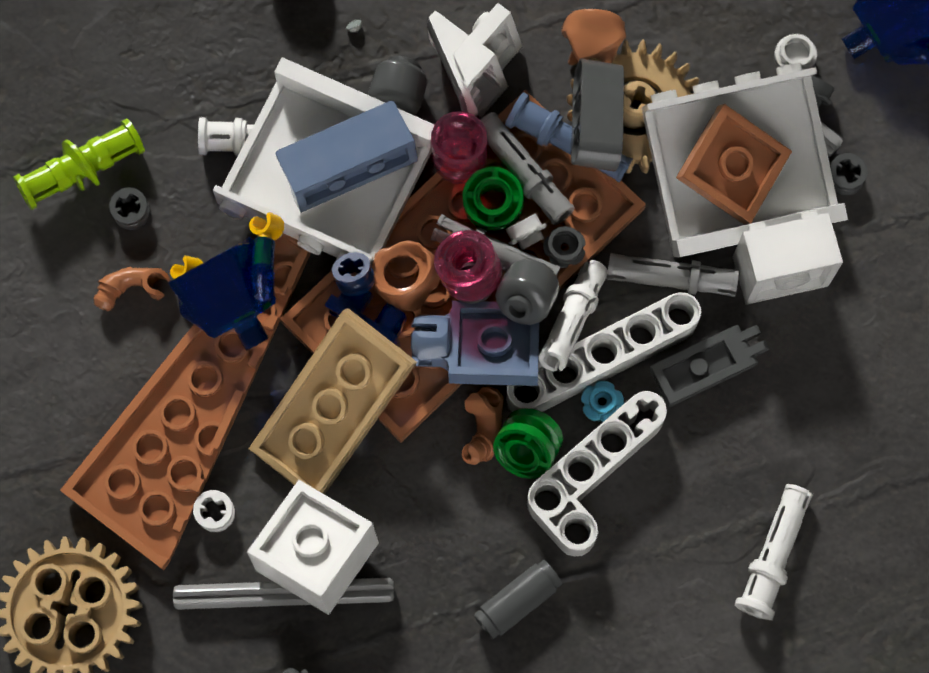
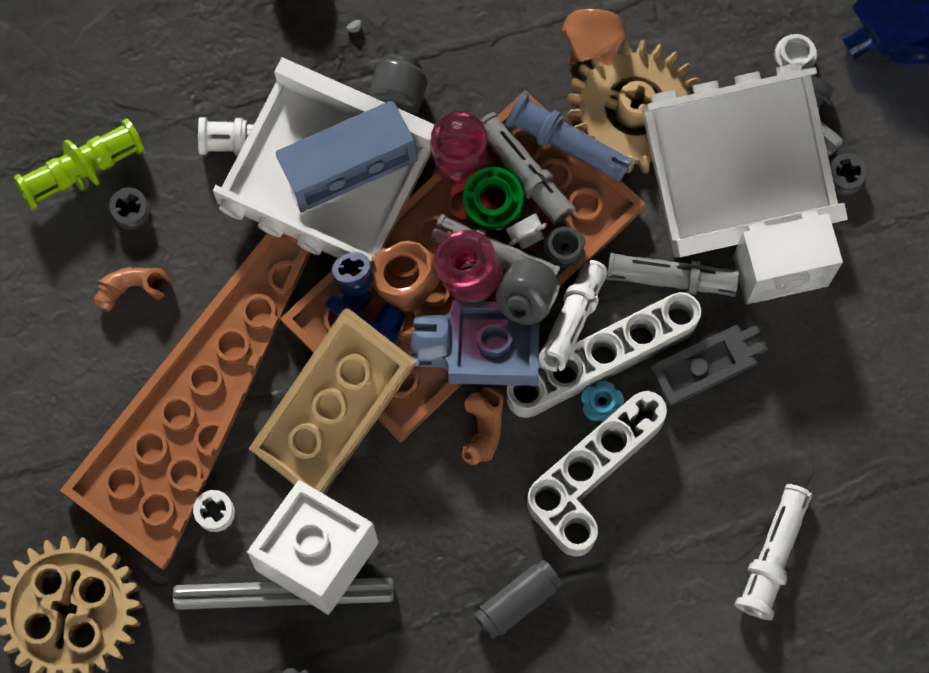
clear blue torso [168,212,284,351] -> none
white piece [427,3,523,122] -> none
green wheel [493,408,563,479] -> none
dark grey beam [571,58,624,172] -> none
nougat plate [676,104,792,225] -> none

